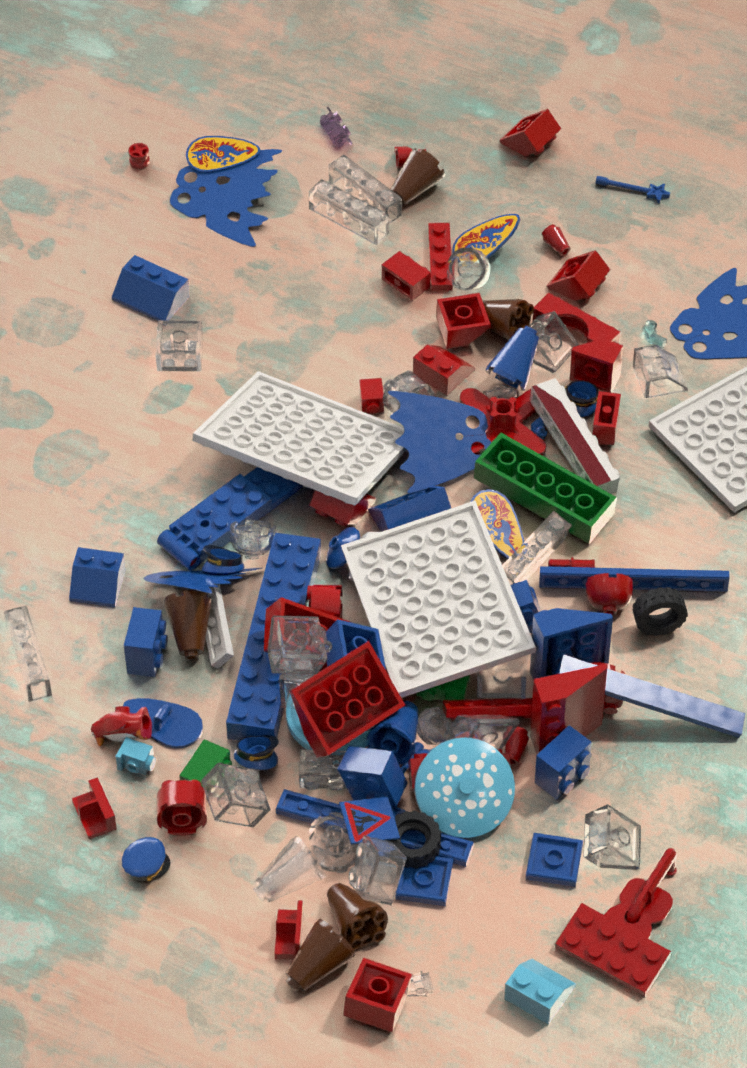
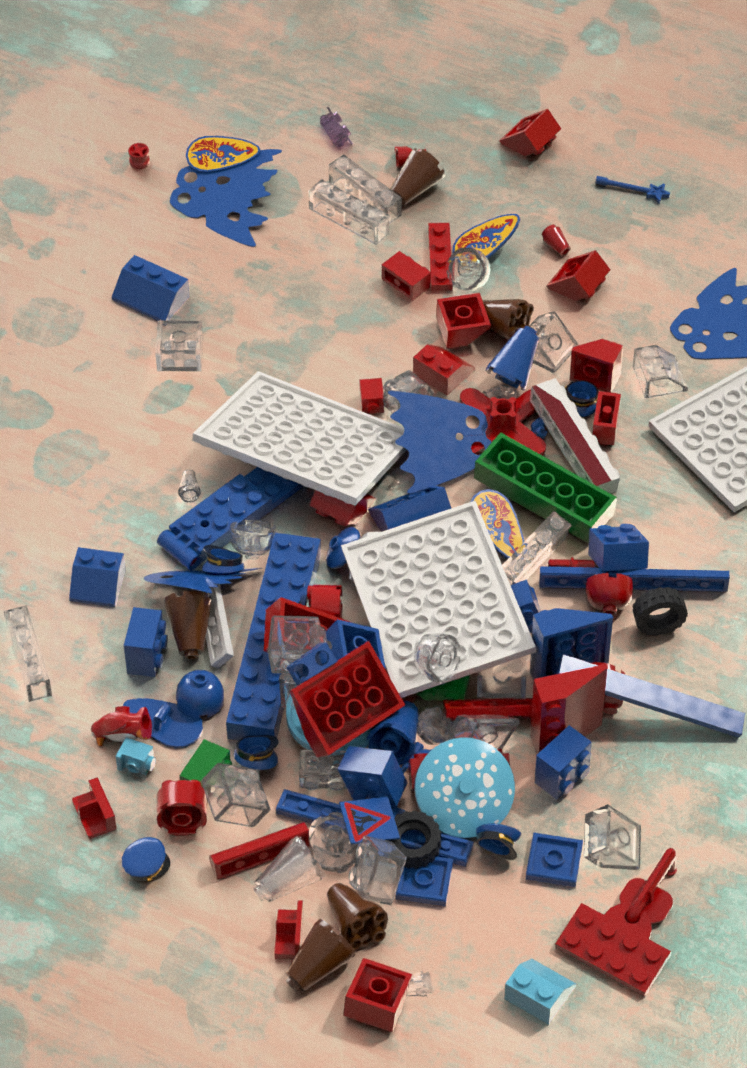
red cone [505,726,529,765] -> none
red arch [532,293,620,344] -> none
clear light blue arm [642,320,667,349] -> none
none -> blue cylinder [176,670,224,718]
none -> clear cone [178,470,201,503]
none -> red brick [209,822,311,880]
none -> blue leg [286,642,337,685]
none -> clear cylinder [414,633,460,683]
none -> blue piece [476,823,522,860]
none -> blue brick [588,524,649,571]

